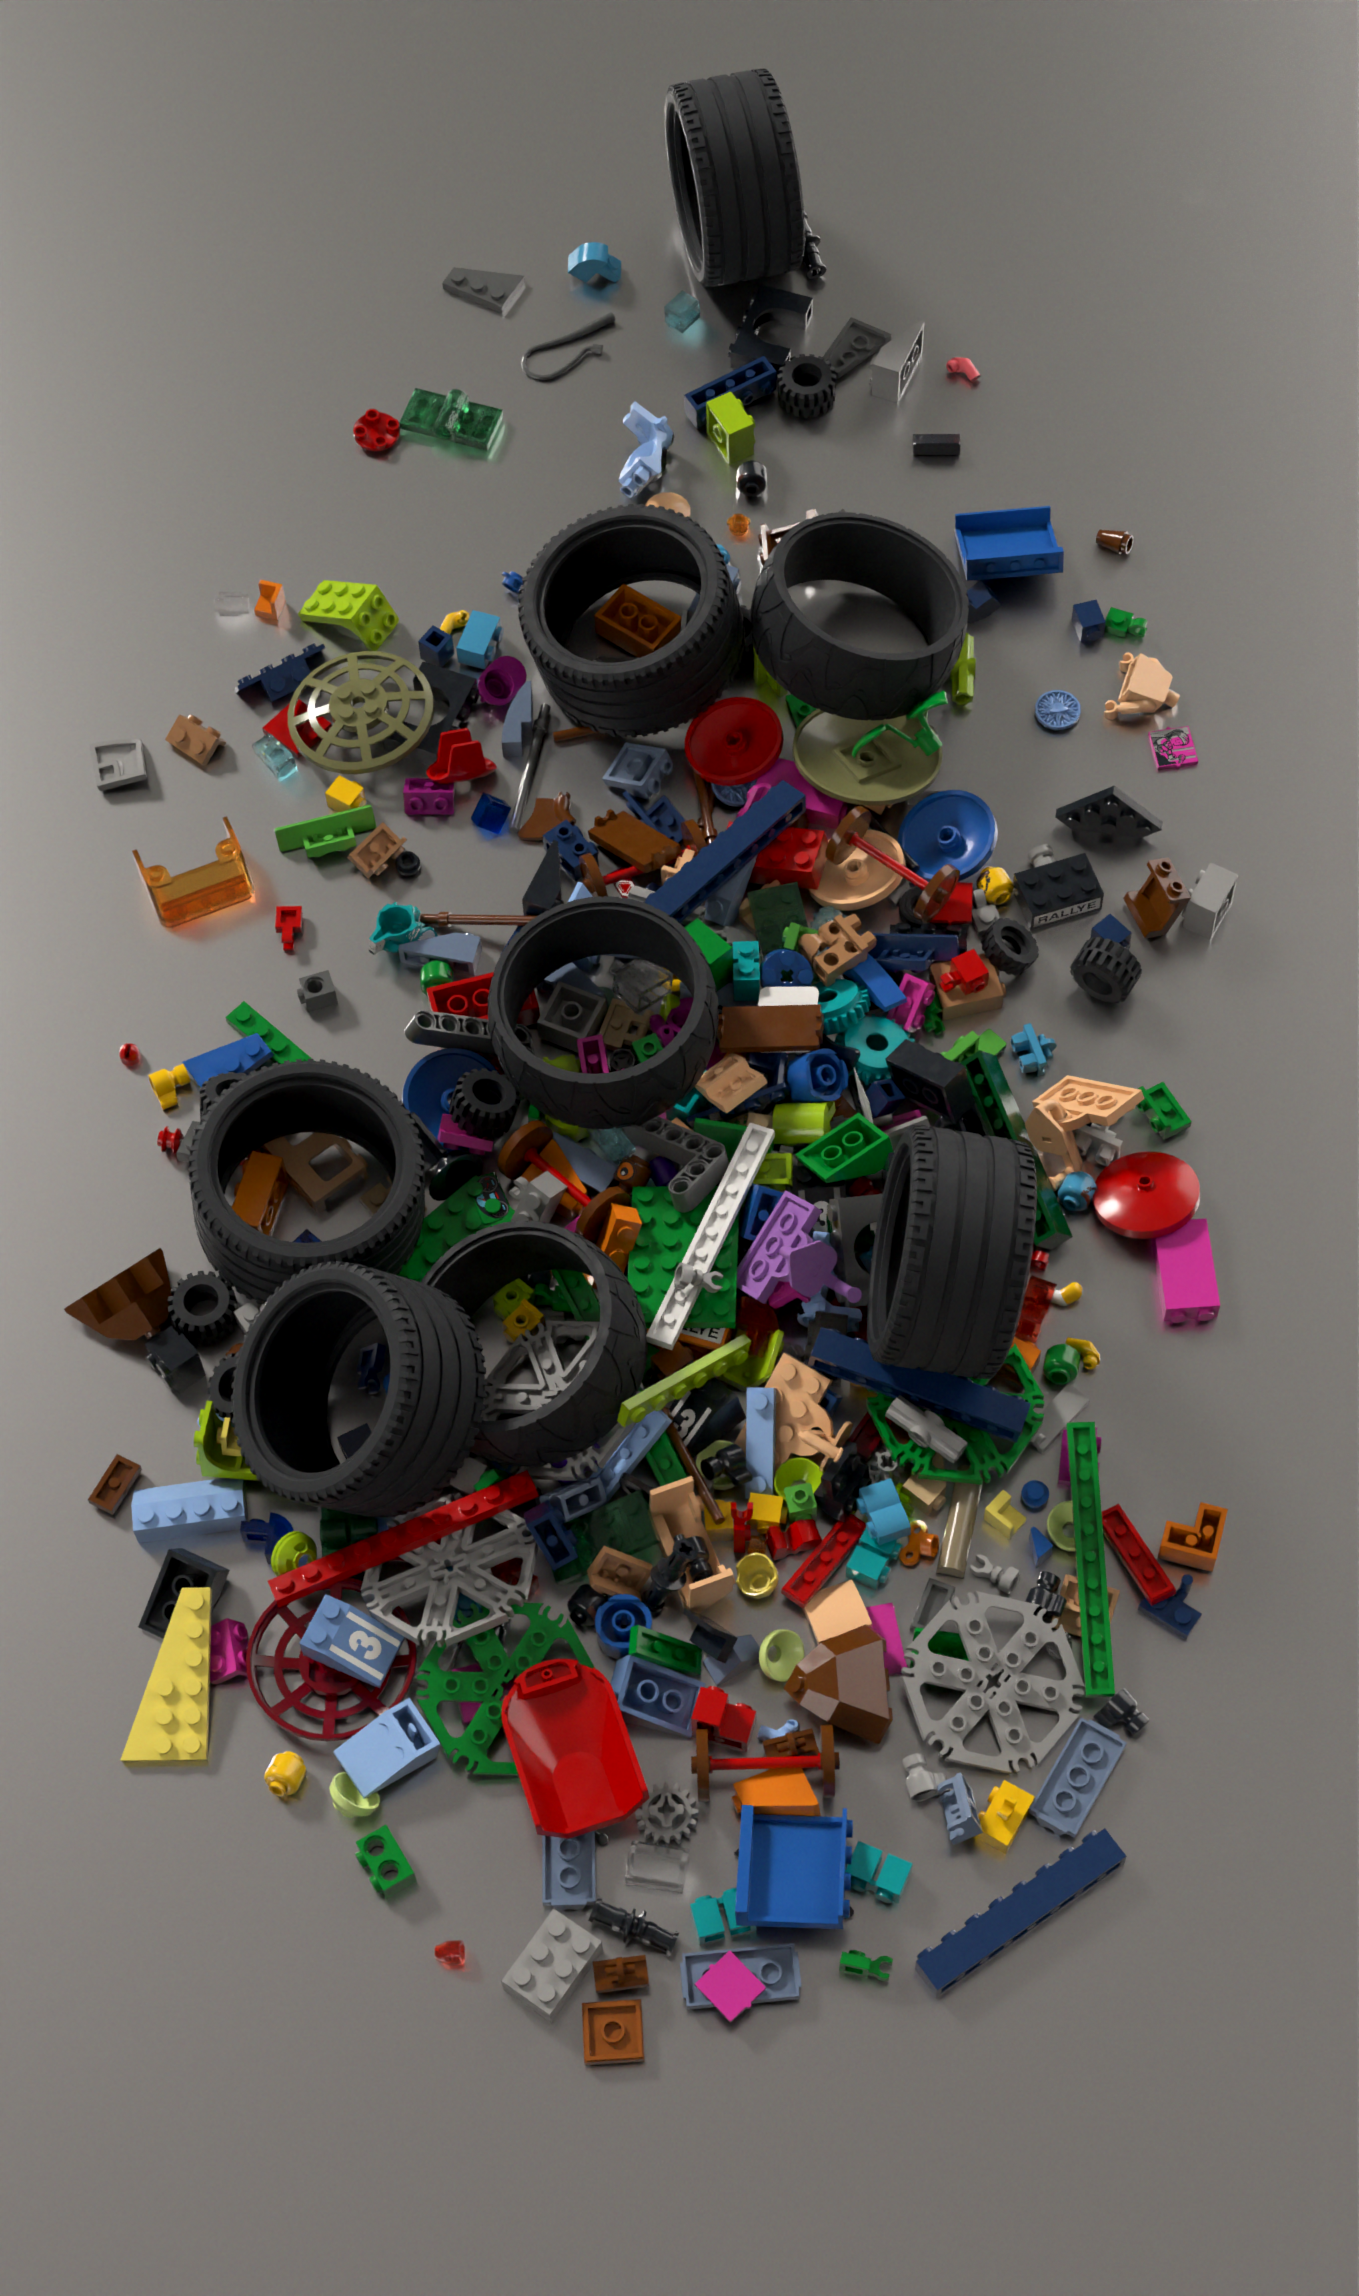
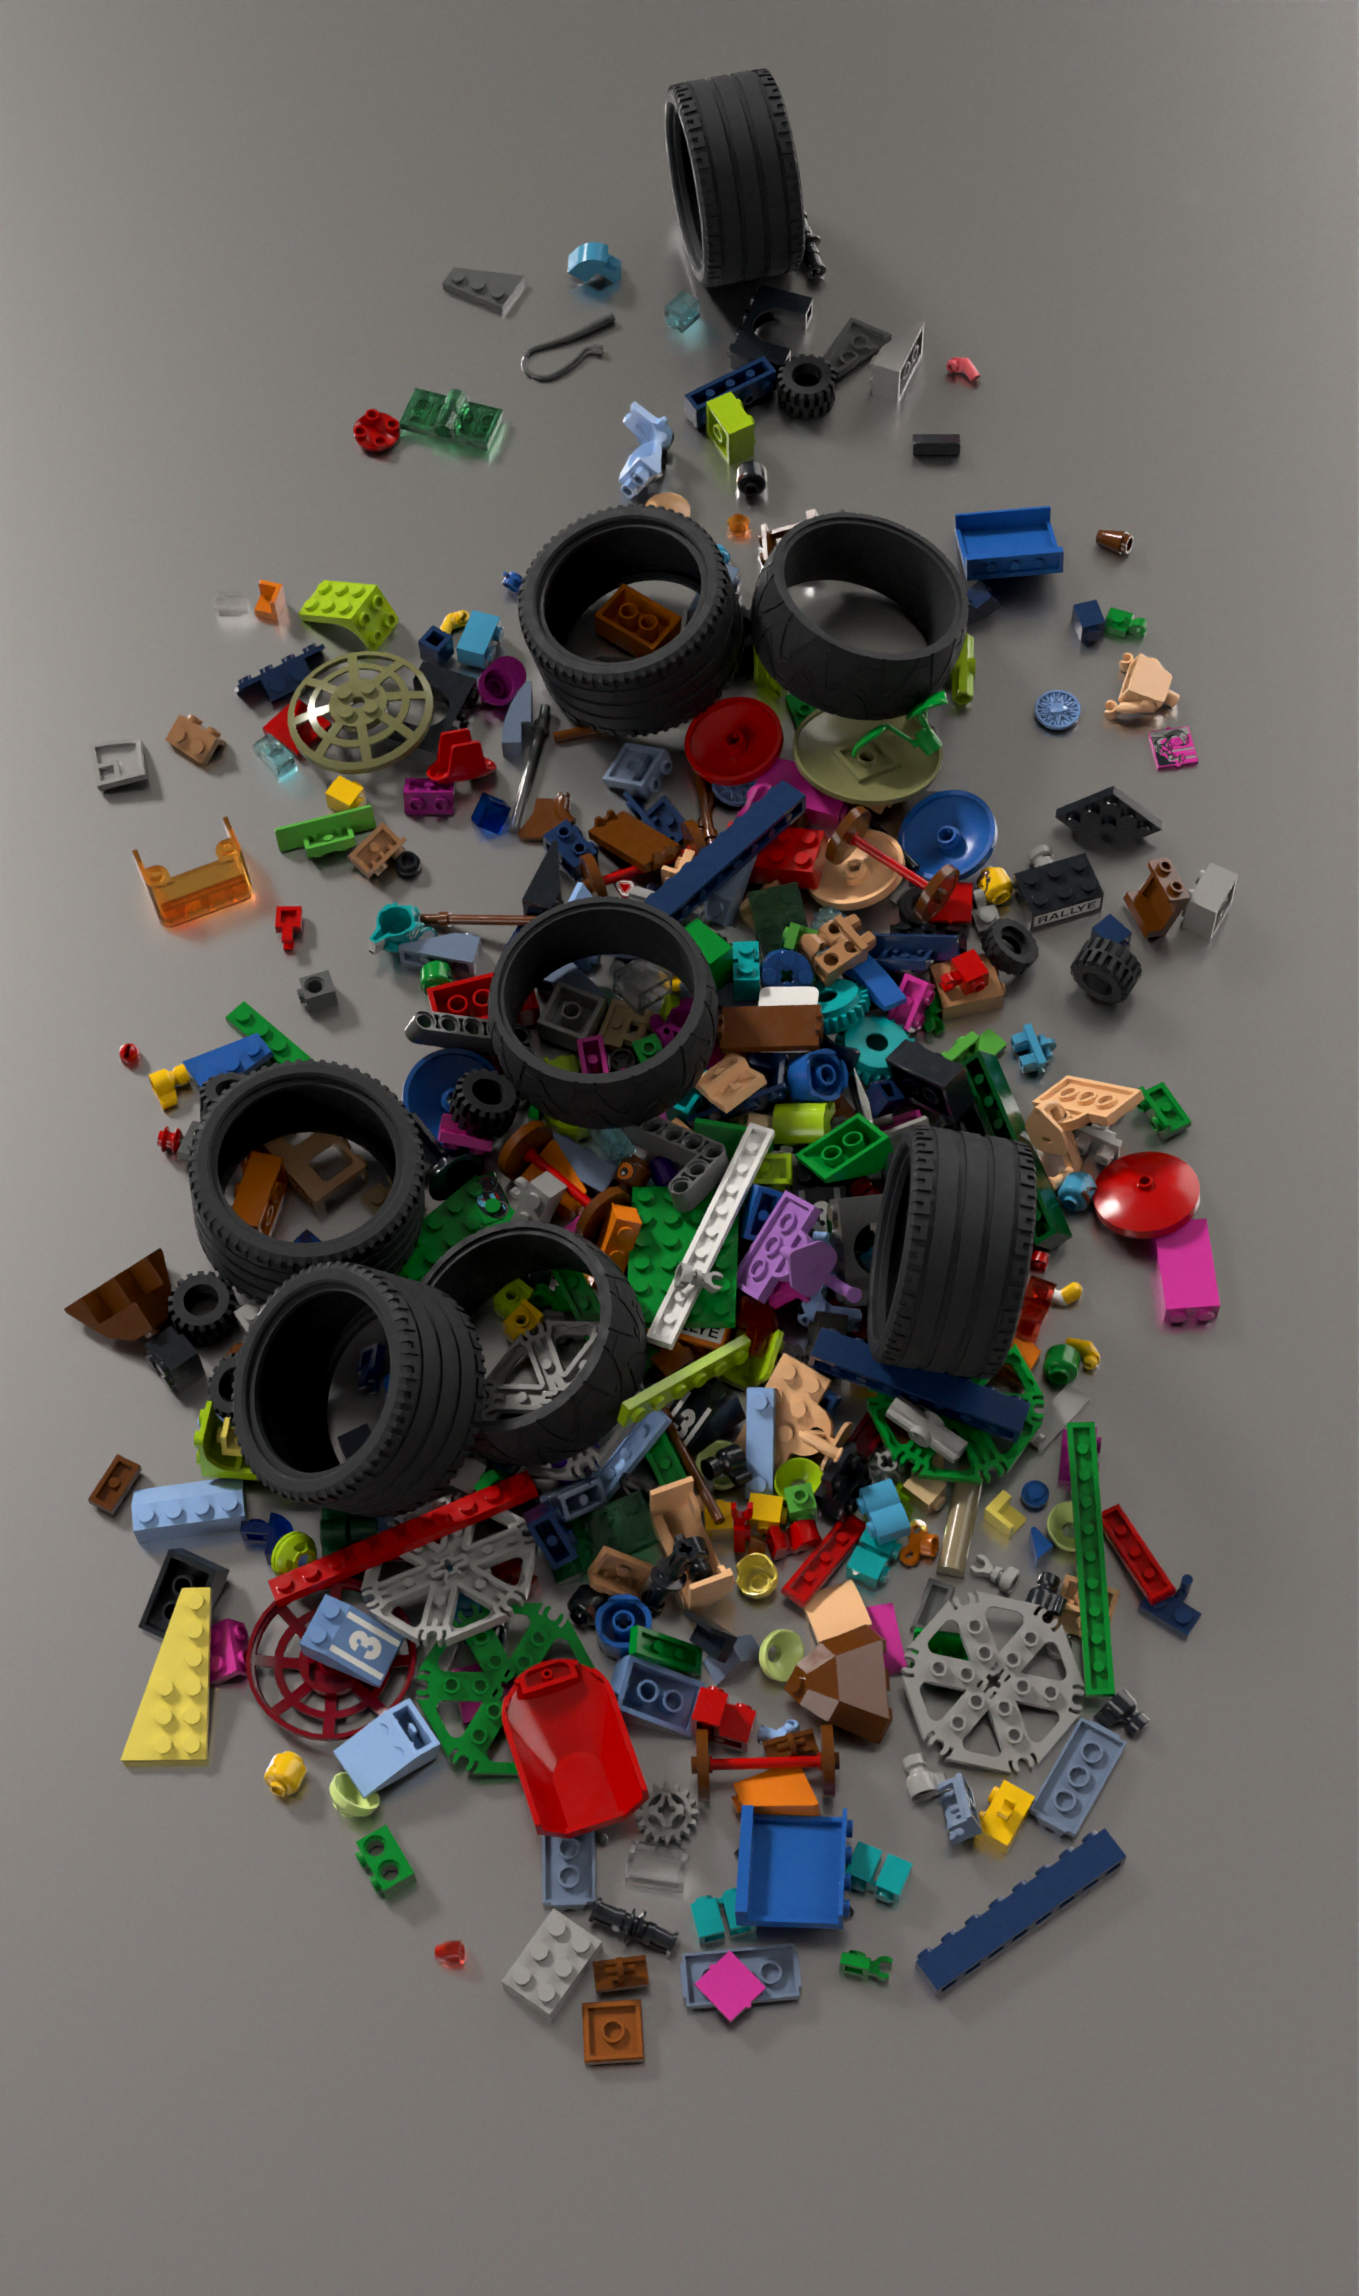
orange brick [1157,1502,1228,1572] -> none

